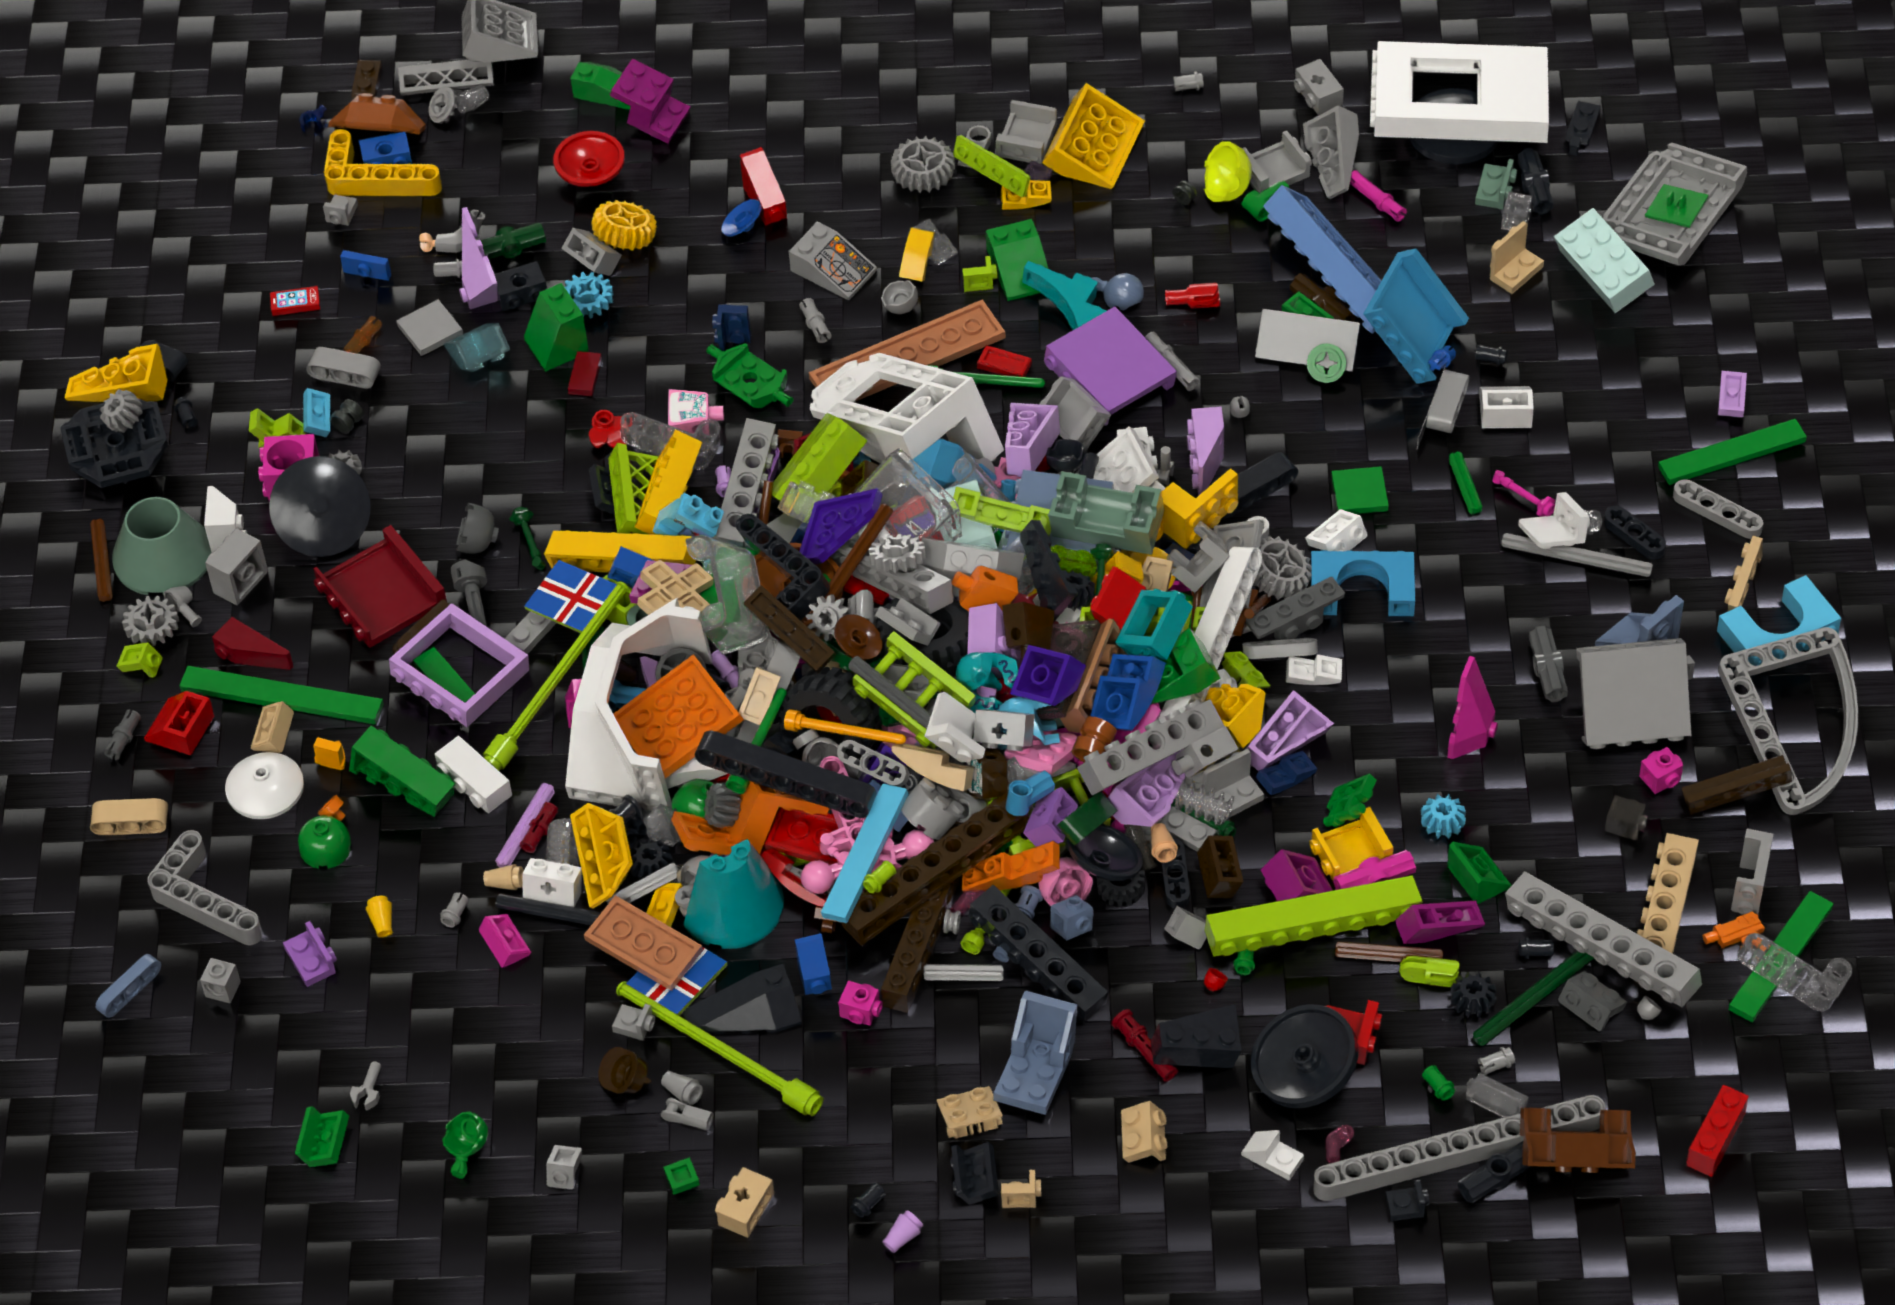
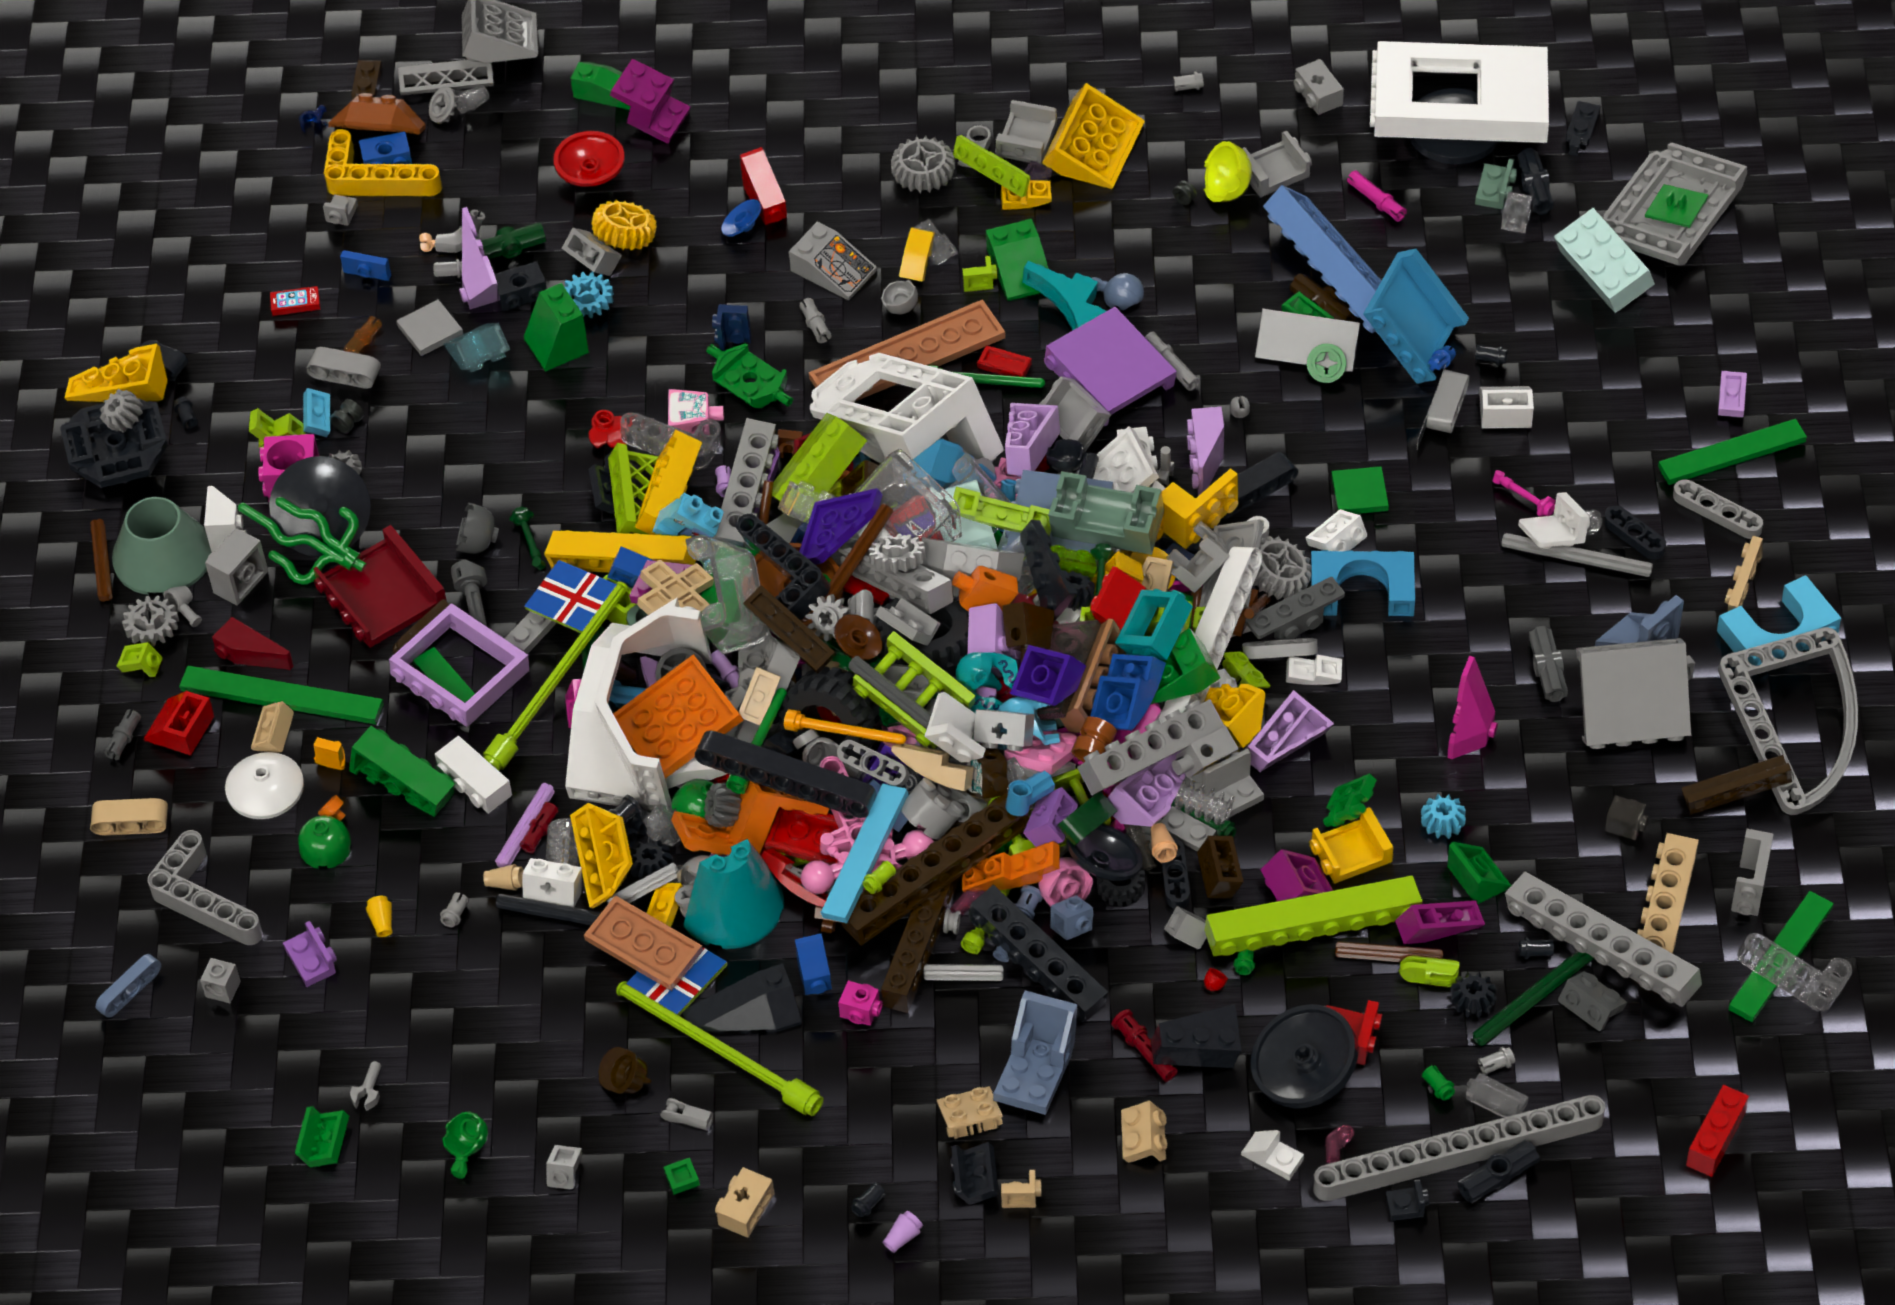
dark pink slope [479,914,531,967] -> none
dark red tile [568,351,602,396] -> none
light grey bracket [612,1004,655,1040] -> none
light grey cone [661,1071,703,1105] -> none
red arm [1165,283,1221,308] -> none
green piece [1242,181,1289,222] -> none
dark blue slope [1256,751,1318,796] -> none
light grey wedge [1303,105,1359,199] -> none
dark pink piece [1333,850,1416,890] -> none
green axle [1449,452,1482,515] -> none
tan bracket [1490,221,1544,294] -> none
reddish brown bracket [1520,1108,1636,1173] -> none
light grey hinge [1637,996,1662,1020] -> none
dark pink brick [1639,747,1683,794] -> none
orange piece [1702,911,1772,953] -> none
none -> green plant [238,497,367,585]

